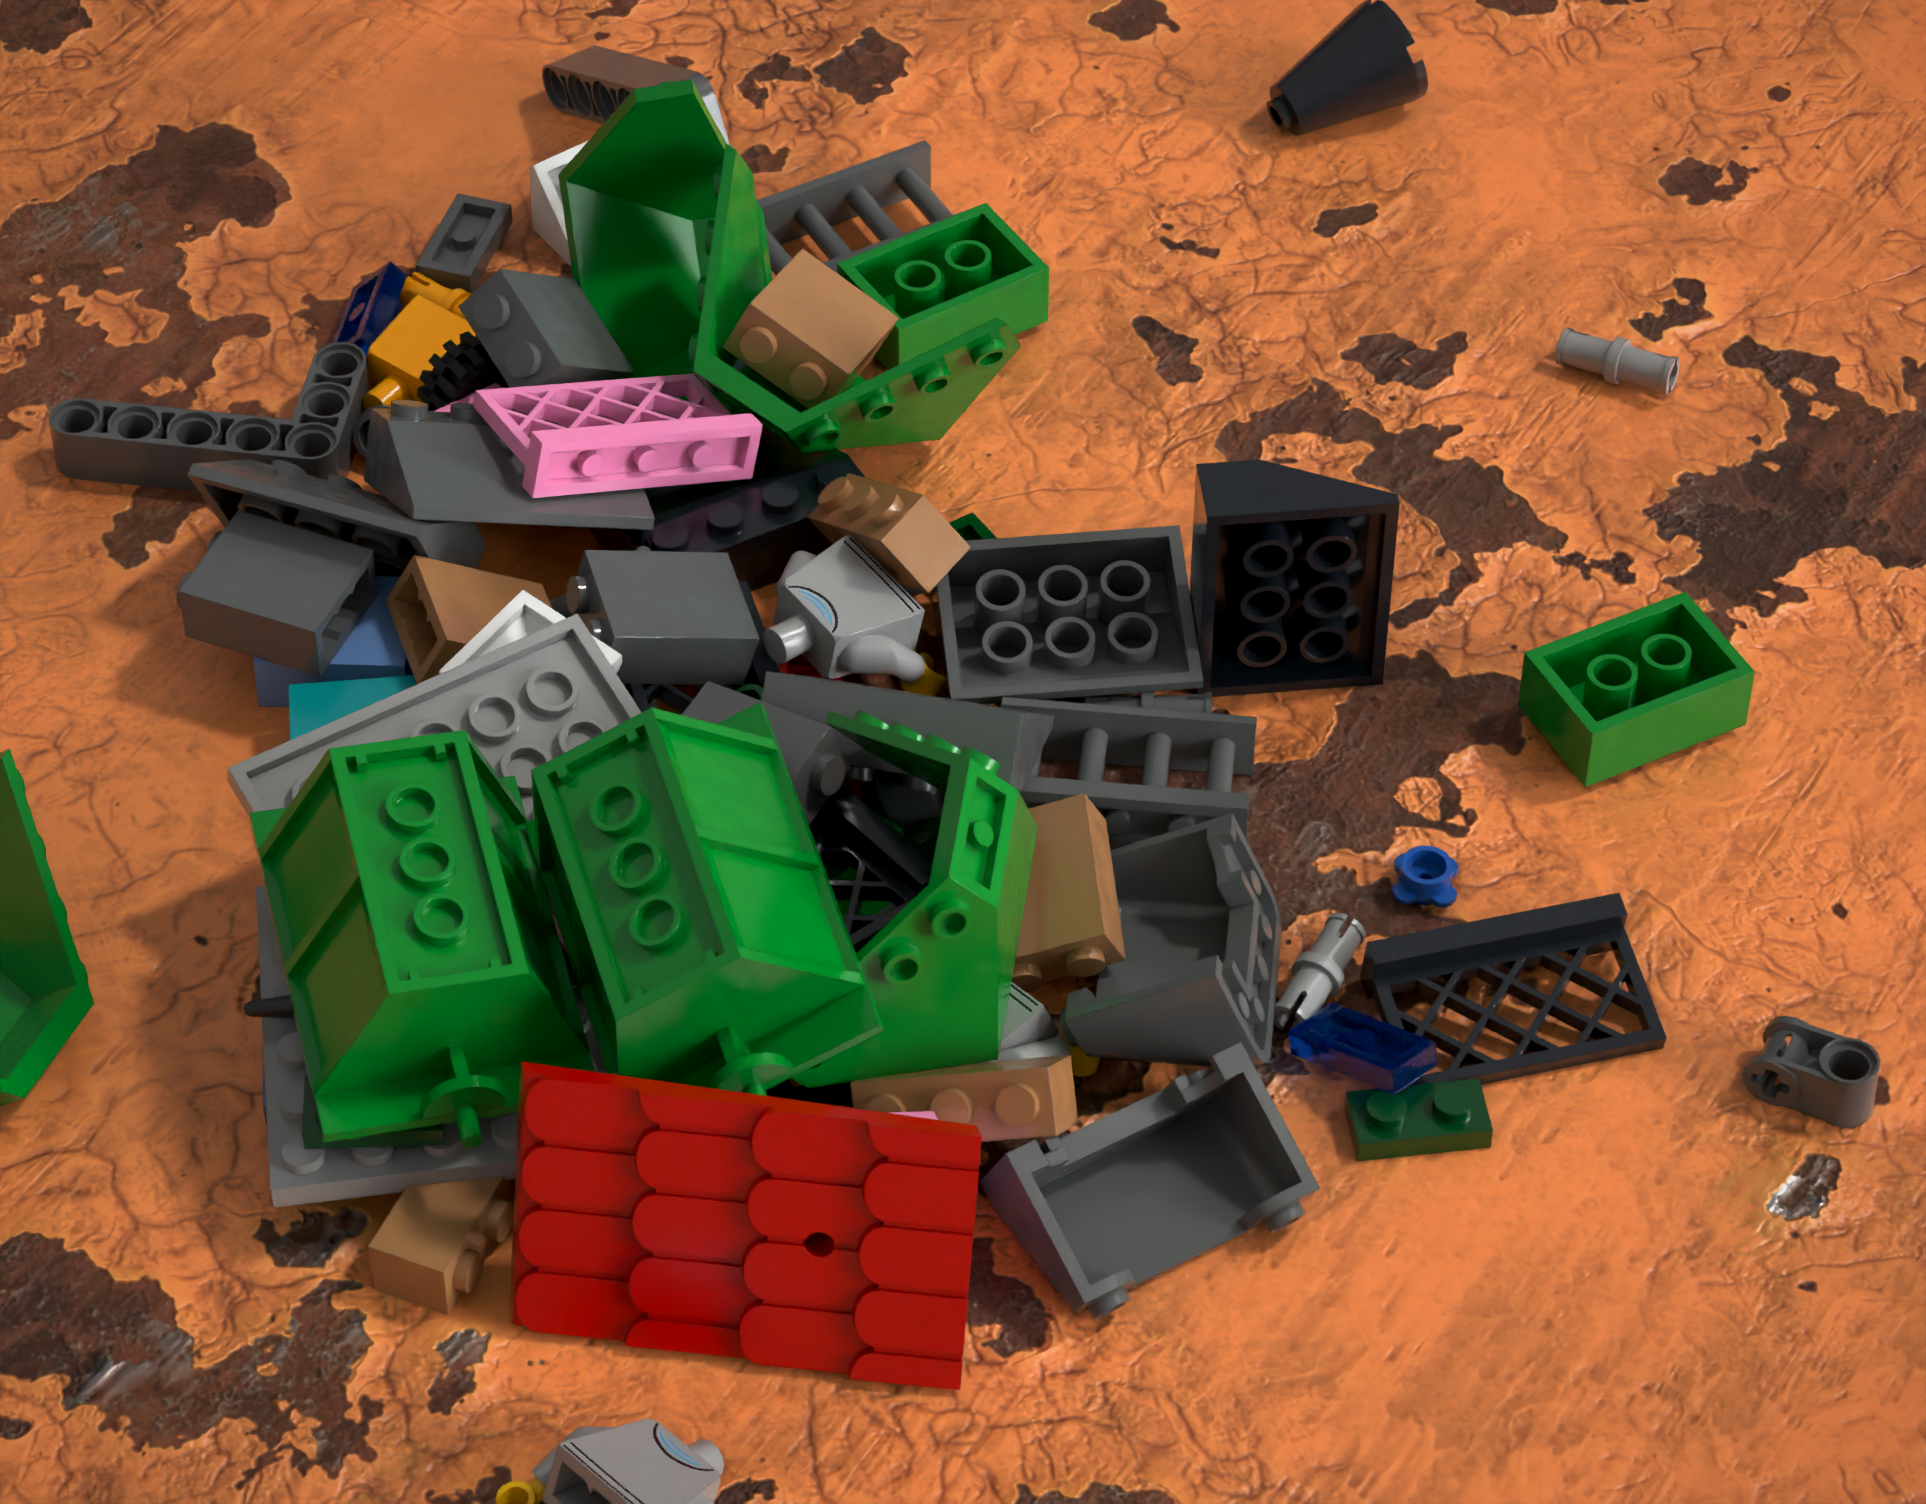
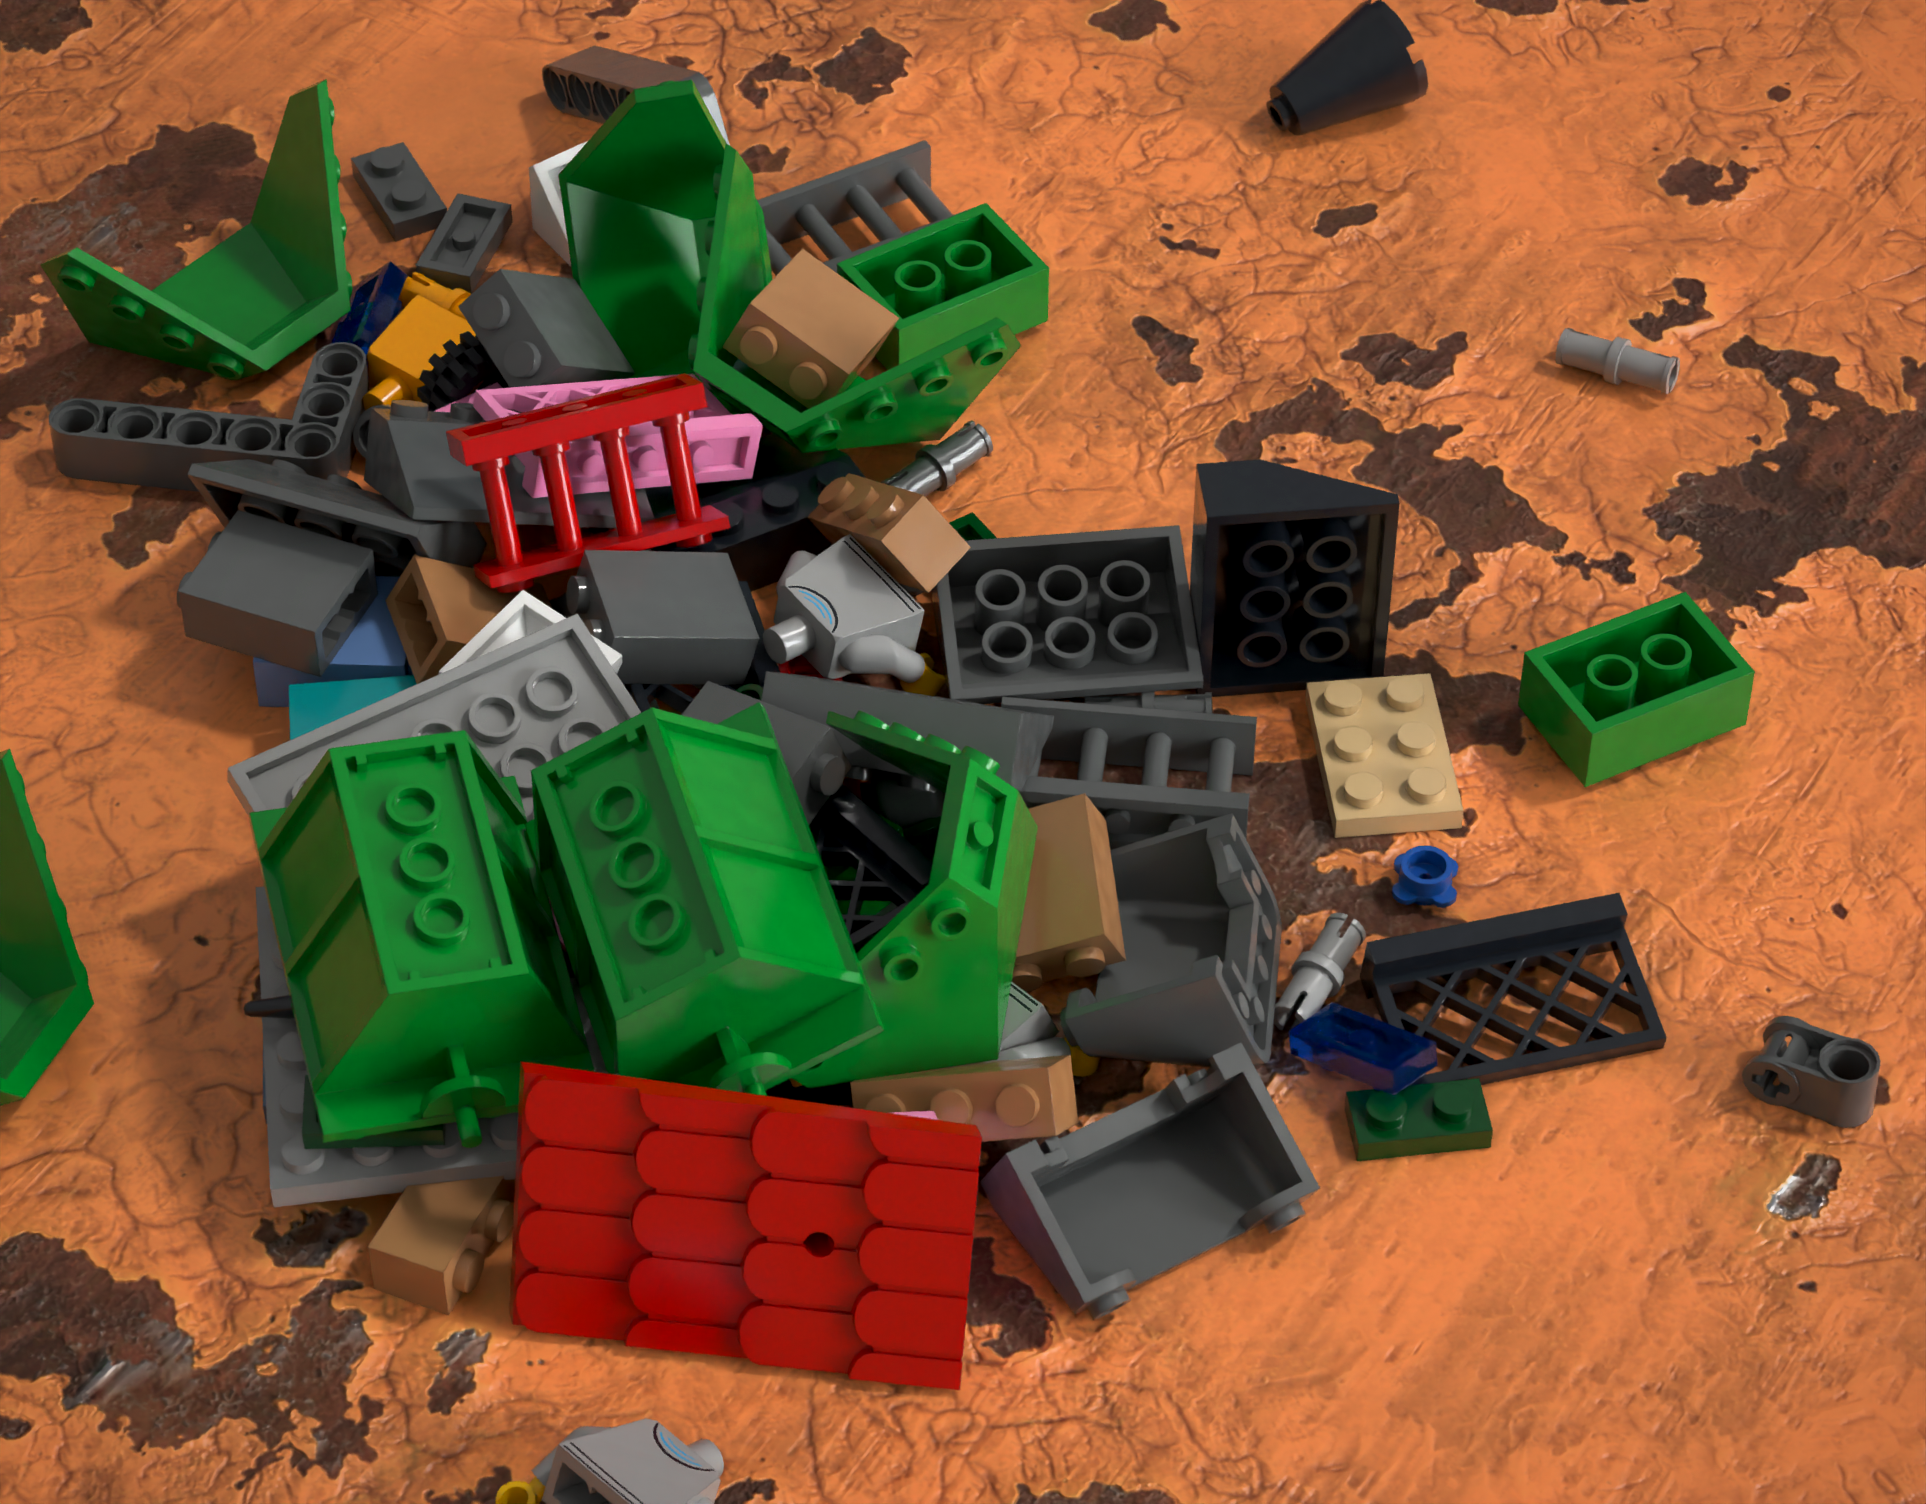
none -> green piece [40,79,353,381]
none -> dark grey plate [351,142,447,242]
none -> red fence [446,373,731,593]
none -> dark grey pin [881,420,993,497]
none -> tan plate [1305,673,1464,838]

